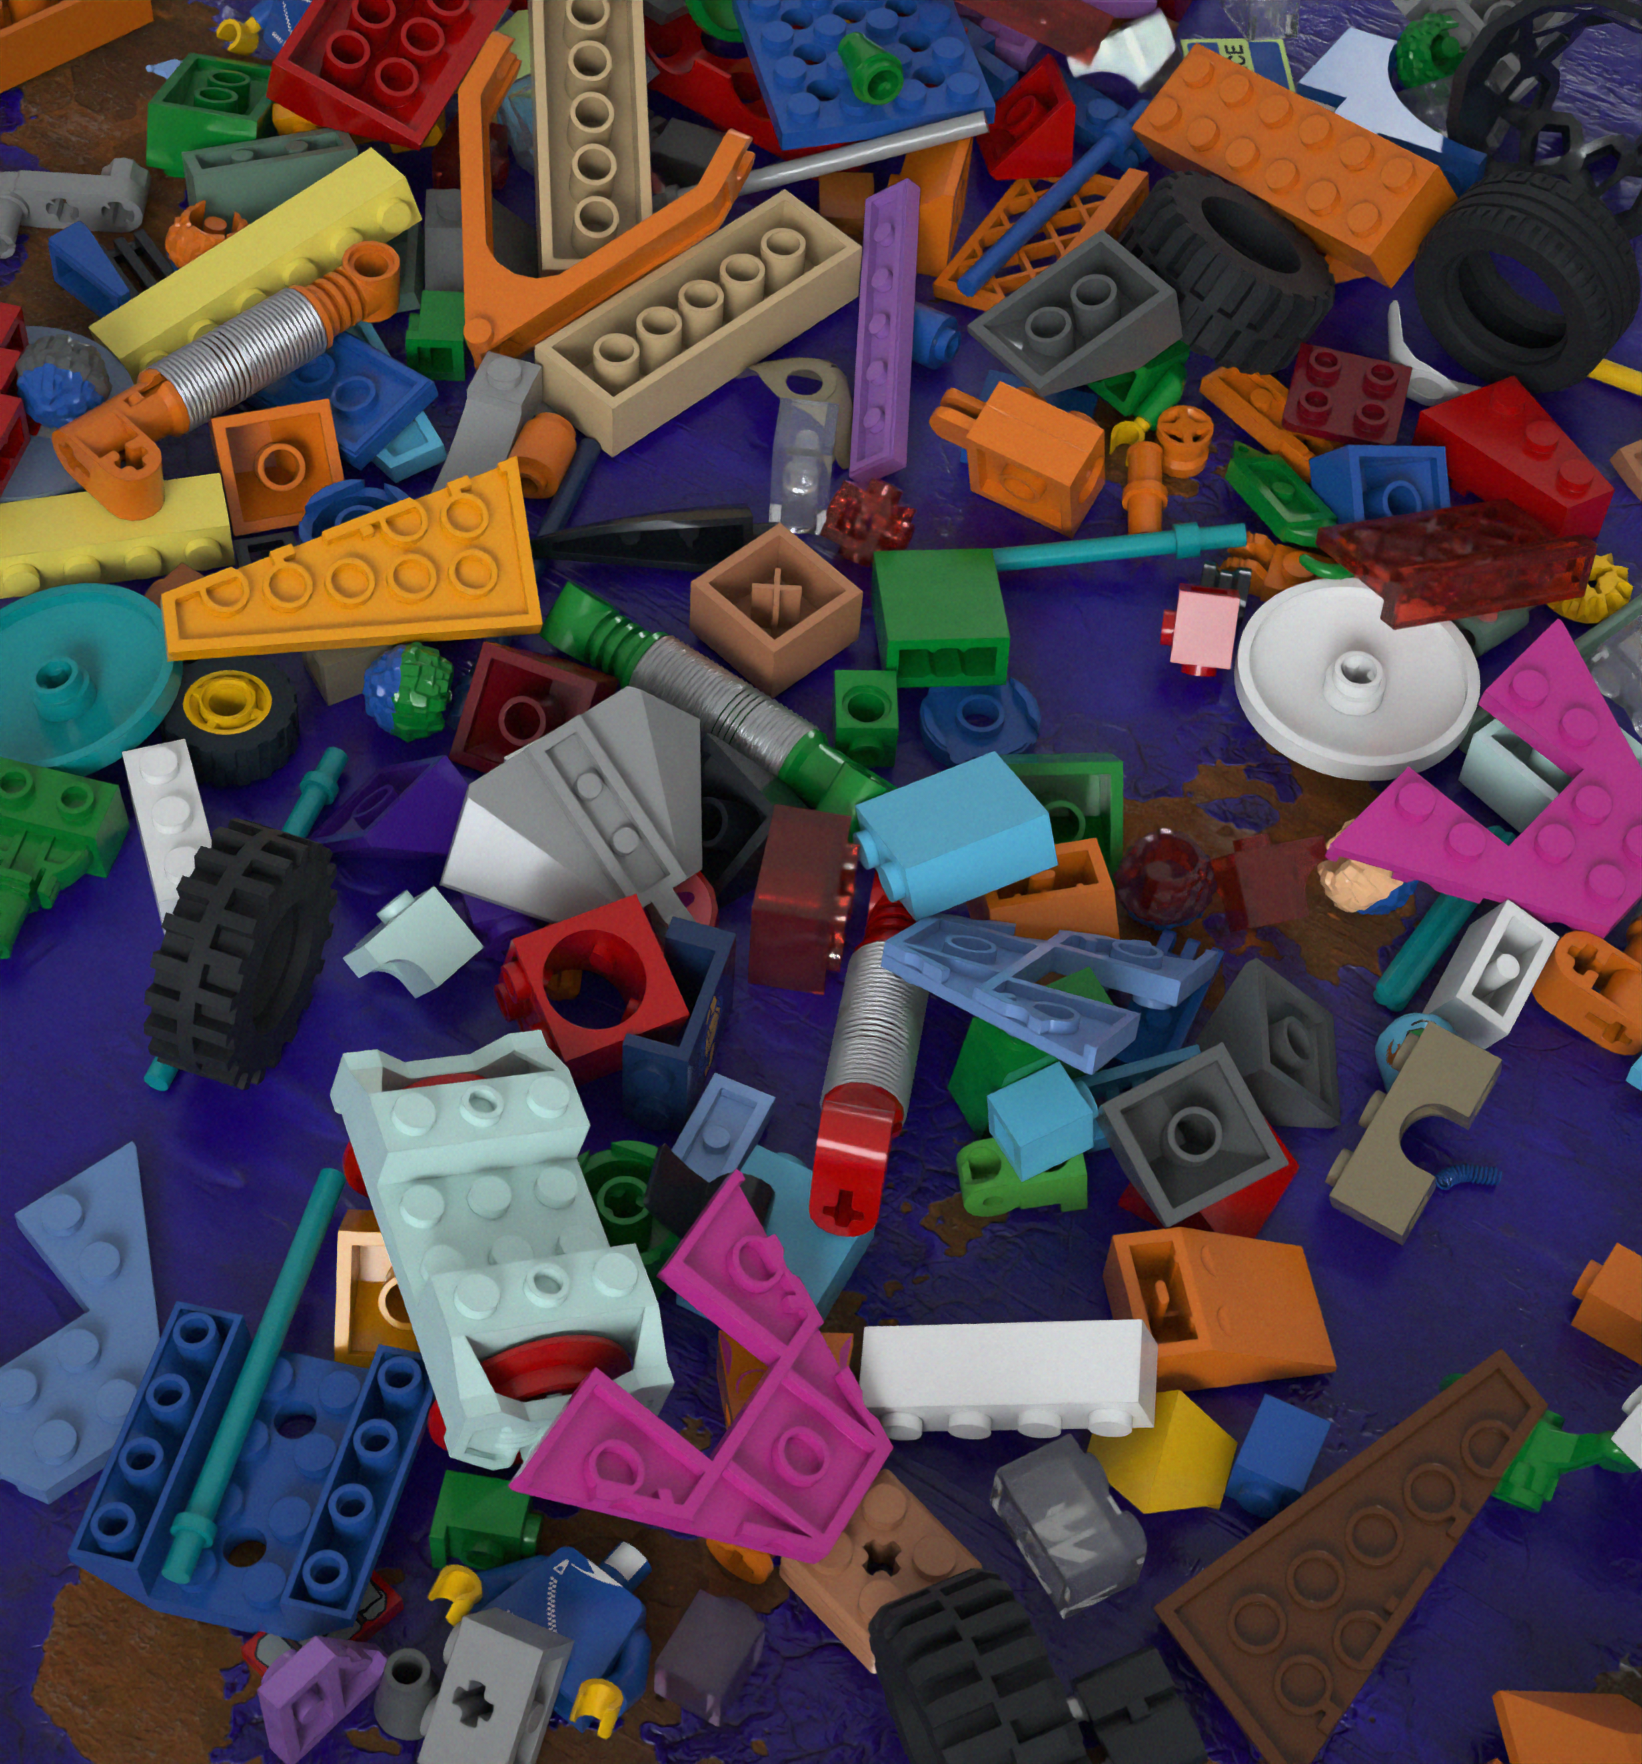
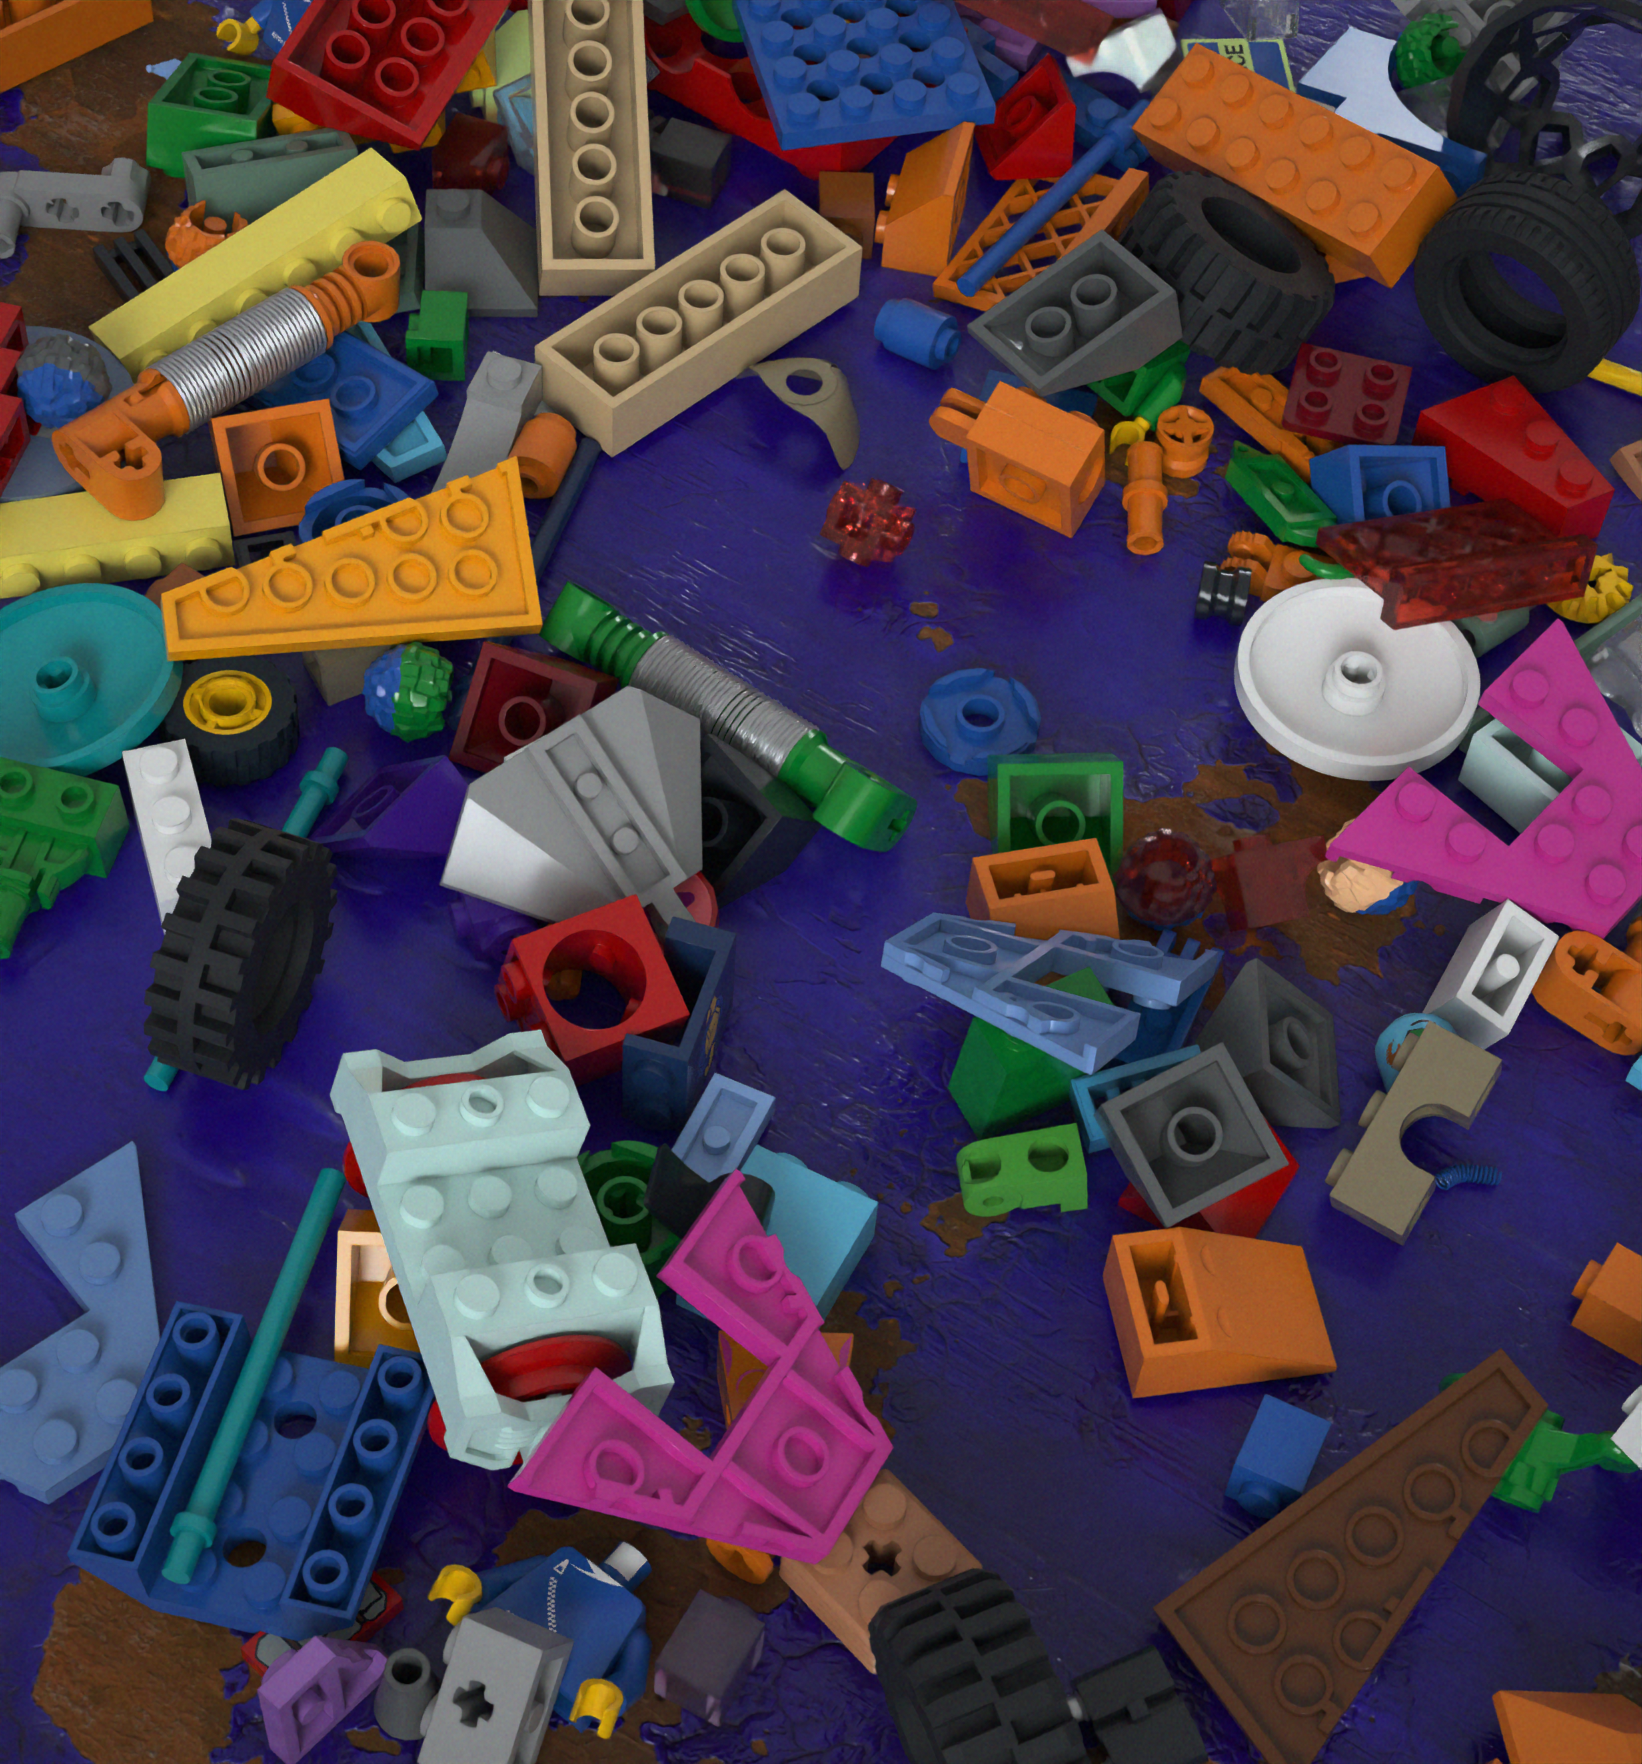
blue slope [48,221,131,318] -> none
light aqua brick [343,886,484,999] -> none
green brick [429,1470,544,1570] -> none
orange piece [458,31,755,371] -> none
black piece [530,503,779,572] -> none
light grey bar [652,110,989,214] -> none
nougat brick [689,523,863,699] -> none
clear red brick [748,804,861,995] -> none
clear brick [769,398,840,536] -> none
piece [809,870,929,1237] -> none
green brick [831,670,899,768] -> none
green cone [838,32,904,105] -> none
medium lavender tile [849,178,920,486] -> none
medium azure brick [853,751,1058,922] -> none
white brick [859,1319,1158,1440] -> none
green brick [871,548,1010,688] -> none
medium azure brick [987,1061,1098,1182] -> none
clear brick [990,1433,1147,1620] -> none
teal bar [992,522,1247,572] -> none
yellow slope [1082,1389,1238,1514] -> none
brick [1160,583,1240,677] -> none
teal axle [1373,825,1516,1012] -> none
white piece [1388,300,1482,407] -> none

